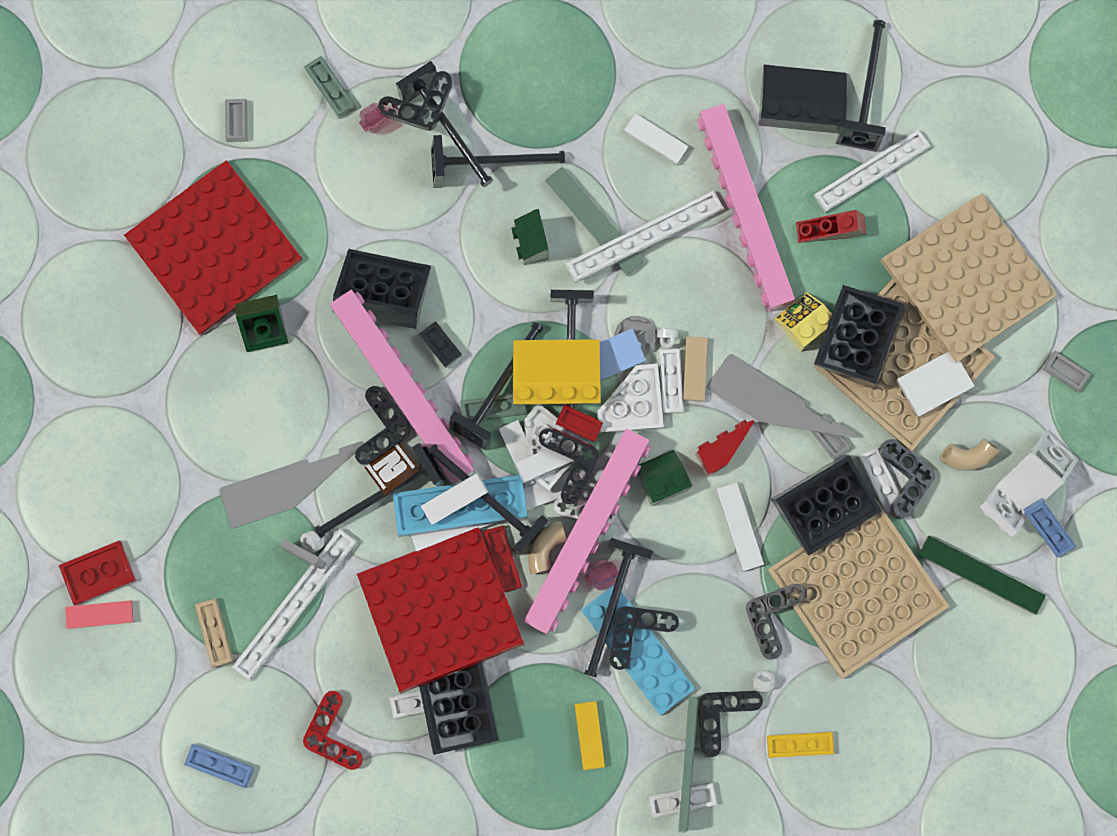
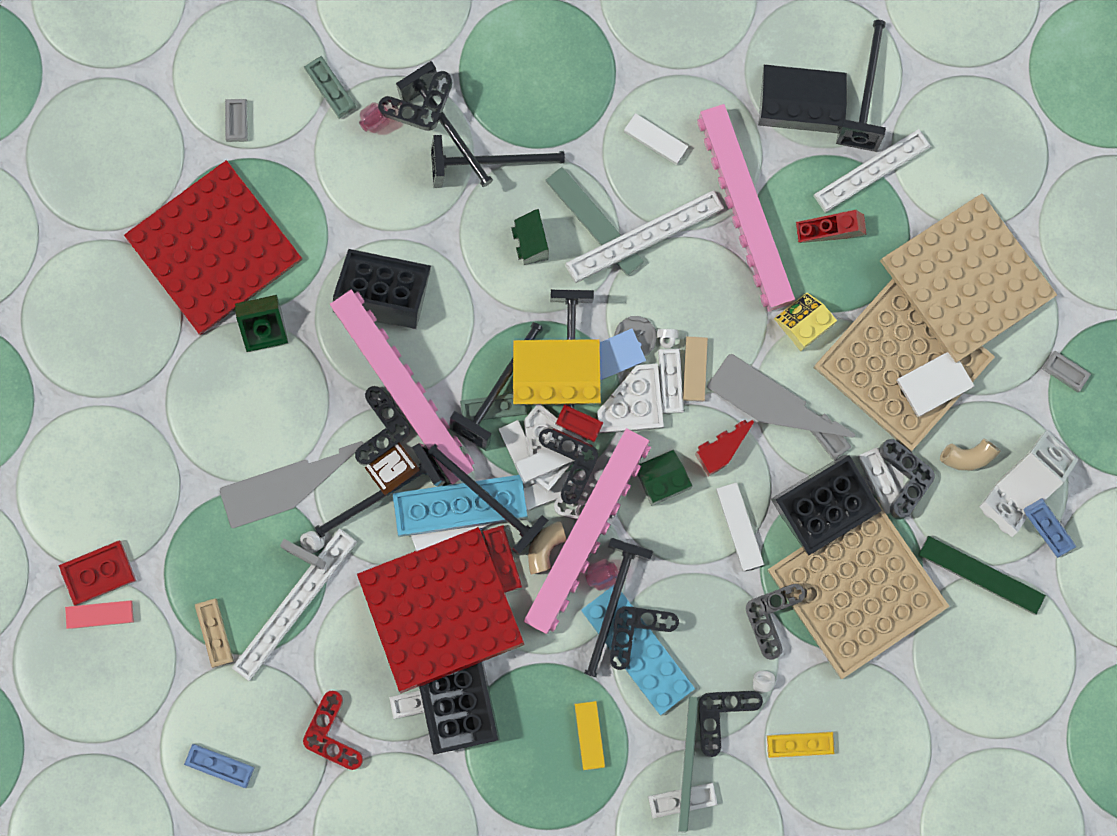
black plate [419,321,462,369] -> none
white tile [421,473,489,525] -> none
black slope [814,285,905,390] -> none

